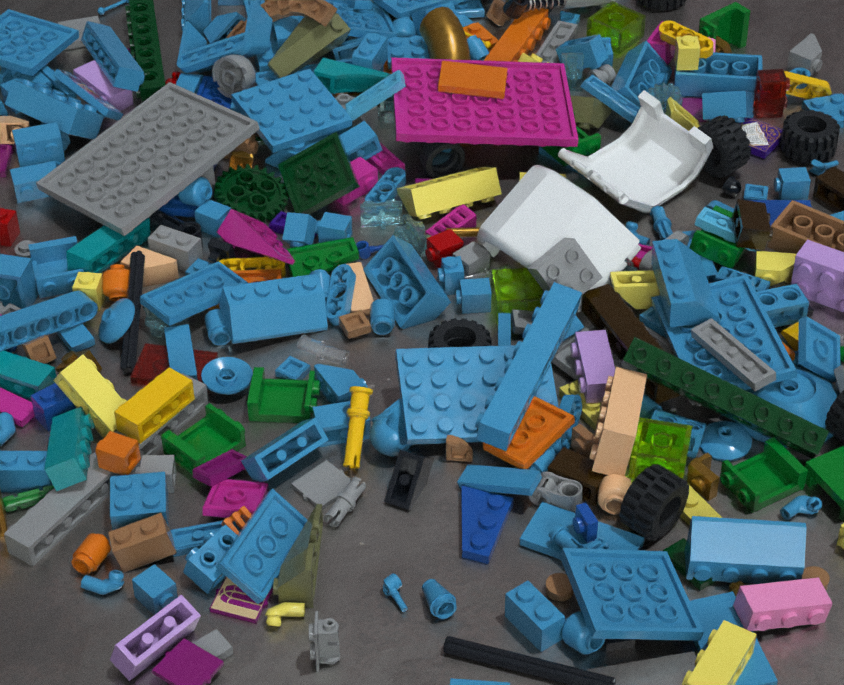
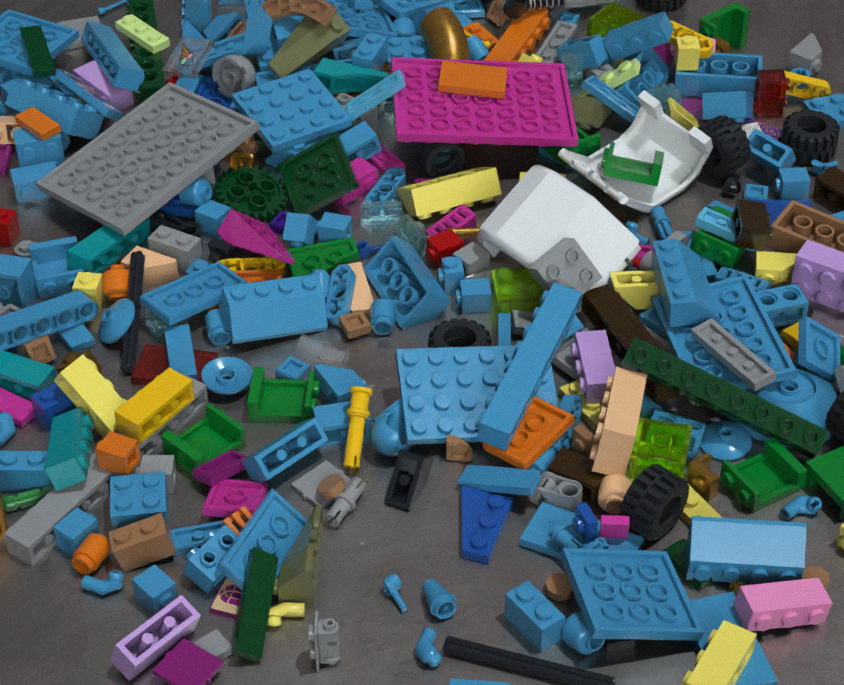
none -> orange tile [15,107,61,141]
none -> dark green tile [20,25,56,78]
none -> dark azure brick [53,507,99,556]
none -> yellowish green plate [115,14,170,54]
none -> clear tile [162,36,215,79]
none -> dark green tile [231,547,279,663]
none -> medium nougat tile [317,474,346,499]
none -> dark azure arm [415,628,442,667]
none -> yellowish green plate [581,58,641,98]
none -> green panel [600,142,664,187]
none -> dark pink tile [600,515,630,539]
none -> dark azure brick [603,11,674,61]
none -> dark azure brick [748,128,796,174]

